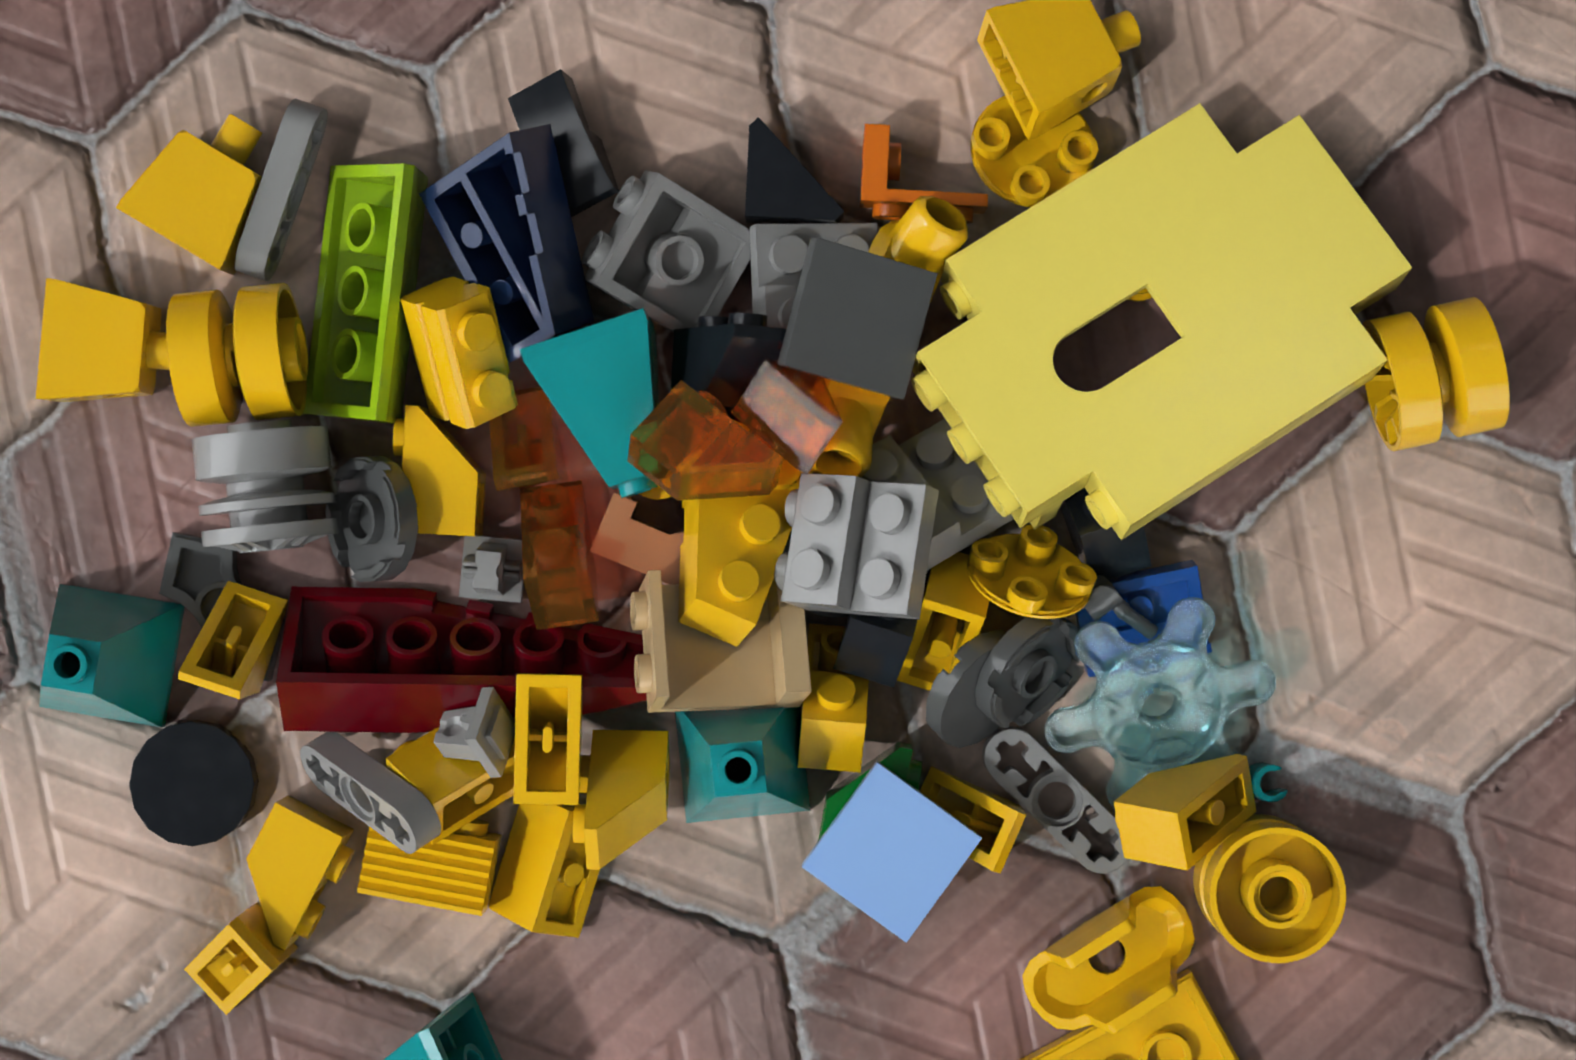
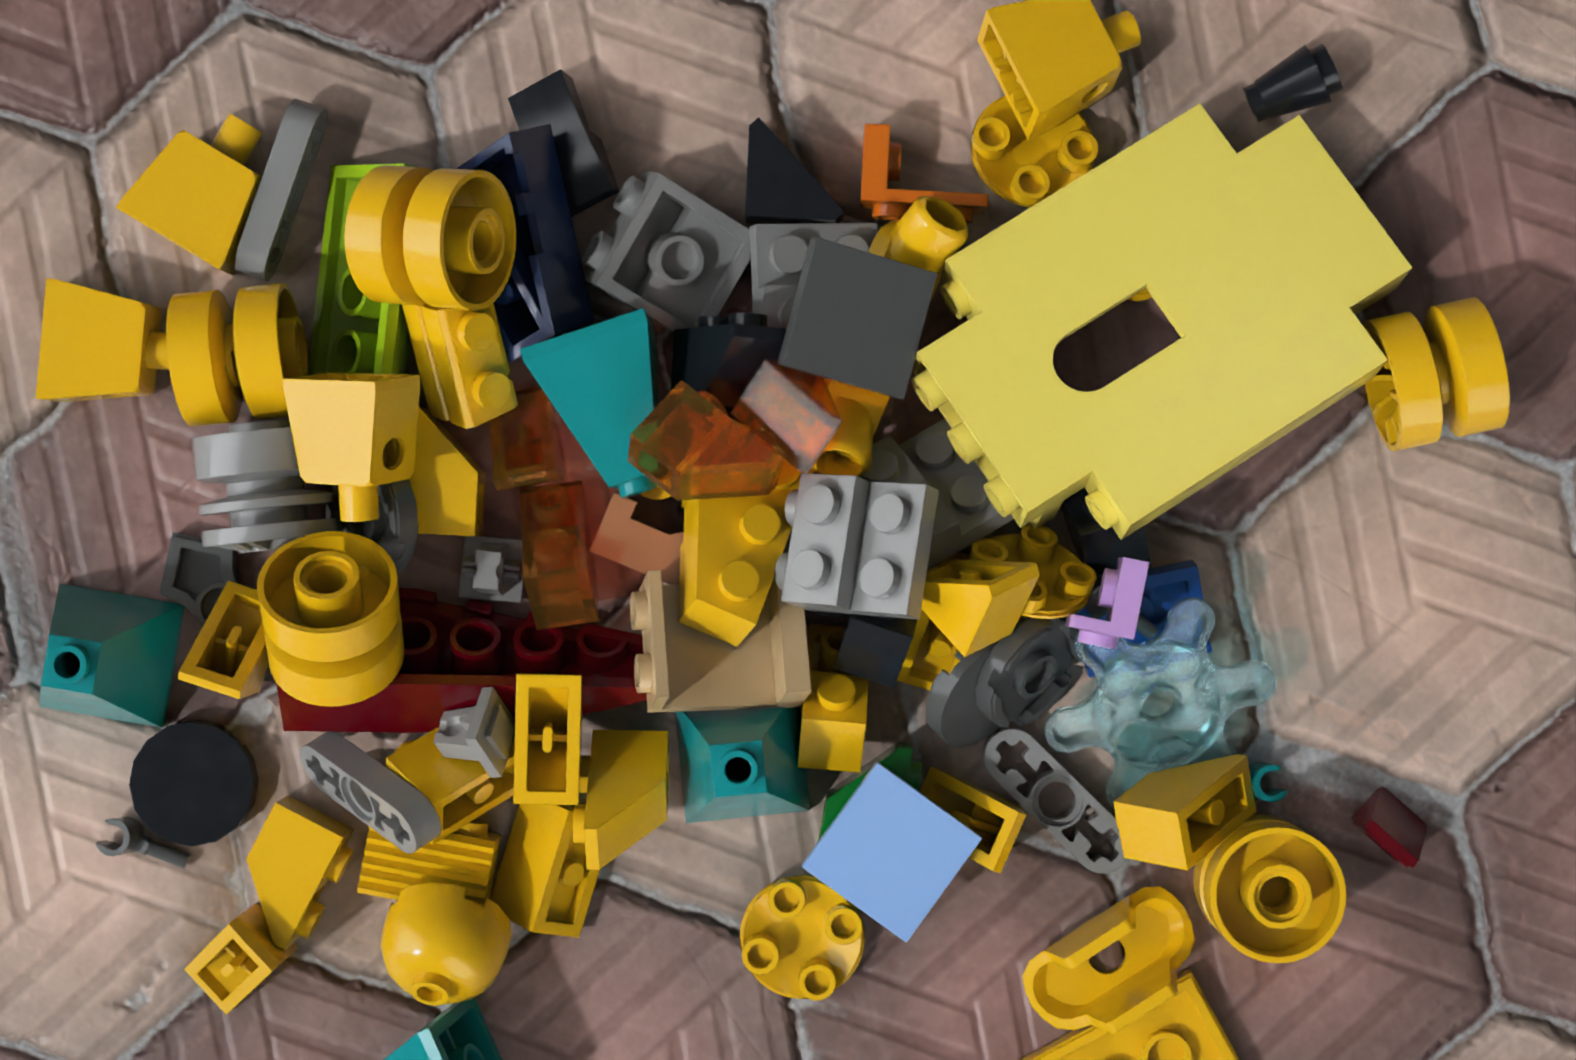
none -> dark grey hand [96,817,190,869]
none -> yellow wheel [257,531,405,707]
none -> yellow torso [282,372,420,522]
none -> yellow wheel [344,165,516,310]
none -> yellow cylinder [380,882,512,1006]
none -> yellow dish [740,875,865,1001]
none -> yellow slope [921,559,1040,657]
none -> lavender bracket [1065,557,1150,650]
none -> black cone [1243,44,1343,123]
none -> dark red slope [1351,787,1427,868]

